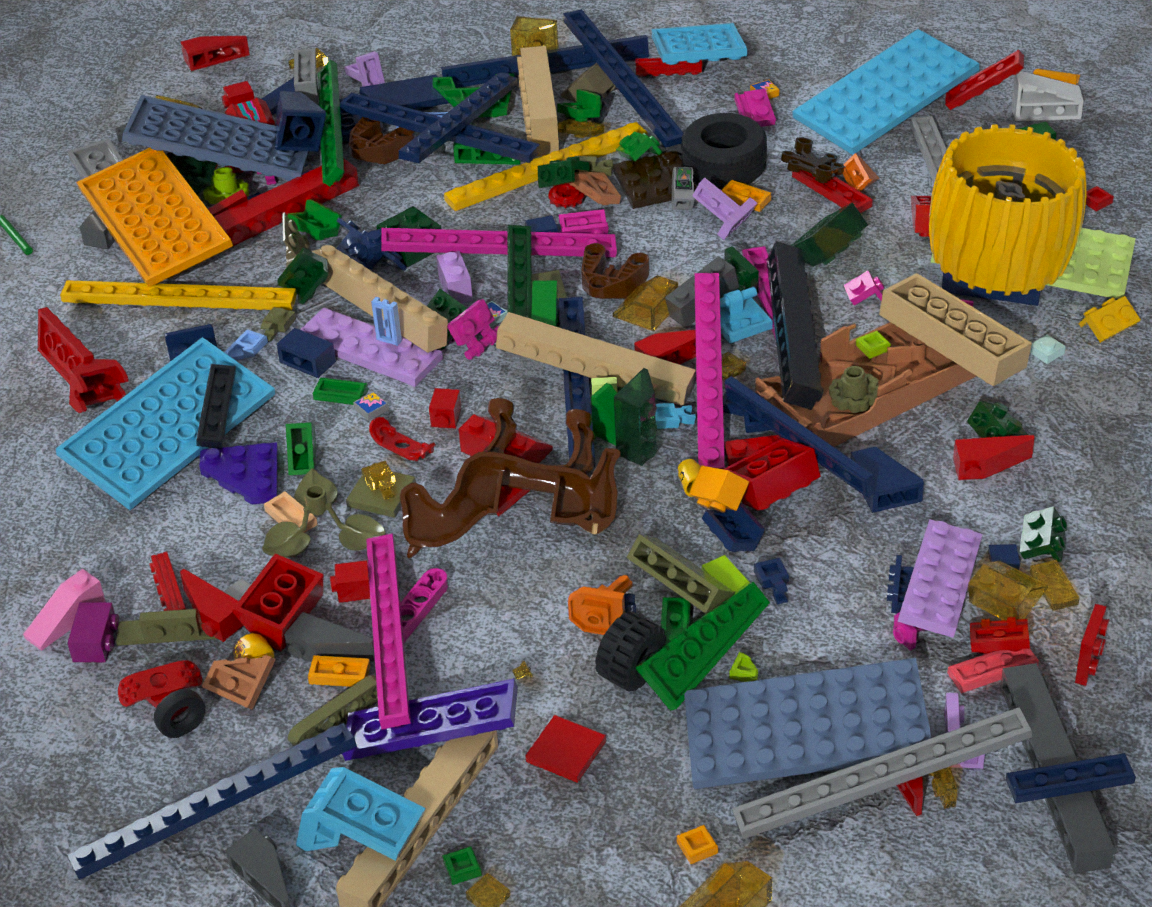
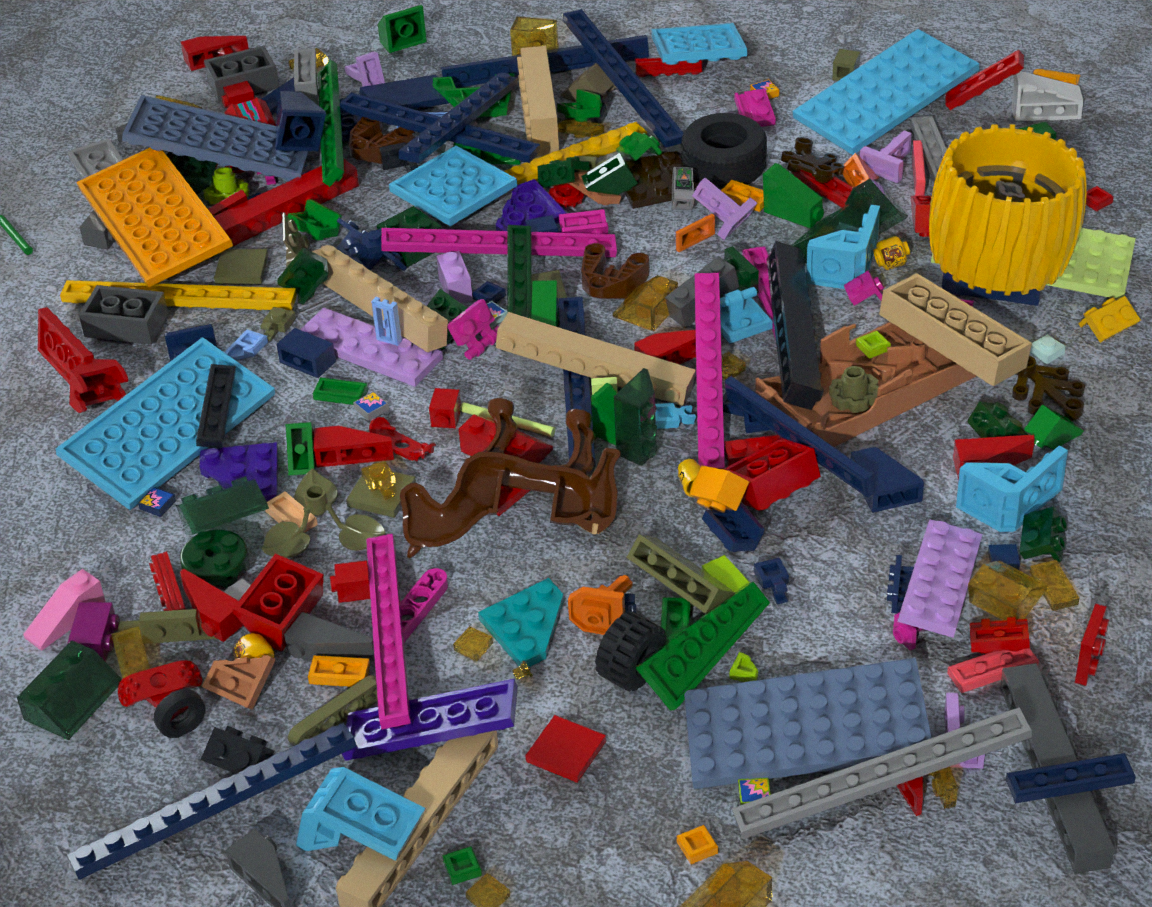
none -> clear green slope [17,640,122,740]
none -> dark grey brick [79,285,169,344]
none -> clear yellow plate [111,626,150,679]
none -> tile [138,487,176,517]
none -> clear green slope [176,476,269,535]
none -> dark green plate [180,529,249,589]
none -> black bracket [201,726,274,774]
none -> dark grey brick [204,45,279,103]
none -> olive tile [214,249,268,284]
none -> red slope [314,426,394,468]
none -> green slope [378,5,427,53]
none -> black bracket [379,142,418,173]
none -> medium azure plate [389,146,517,226]
none -> clear yellow tile [453,626,493,661]
none -> yellowish green bar [460,402,555,437]
none -> dark blue tile [472,281,506,304]
none -> teal plate [478,578,564,670]
none -> dark purple plate [496,179,567,231]
none -> dark green slope [581,153,638,195]
none -> orange slope [676,214,715,252]
none -> tile [738,778,770,805]
none -> green slope [763,163,824,228]
none -> medium azure bracket [806,205,880,289]
none -> olive brick [832,49,860,81]
none -> clear green slope [845,179,908,234]
none -> lavender bracket [860,130,912,183]
none -> yellow head [873,236,910,270]
none -> coral tile [912,140,926,196]
none -> medium azure bracket [956,446,1068,532]
none -> dark brown plant [1012,356,1085,421]
none -> green slope [1024,404,1084,450]

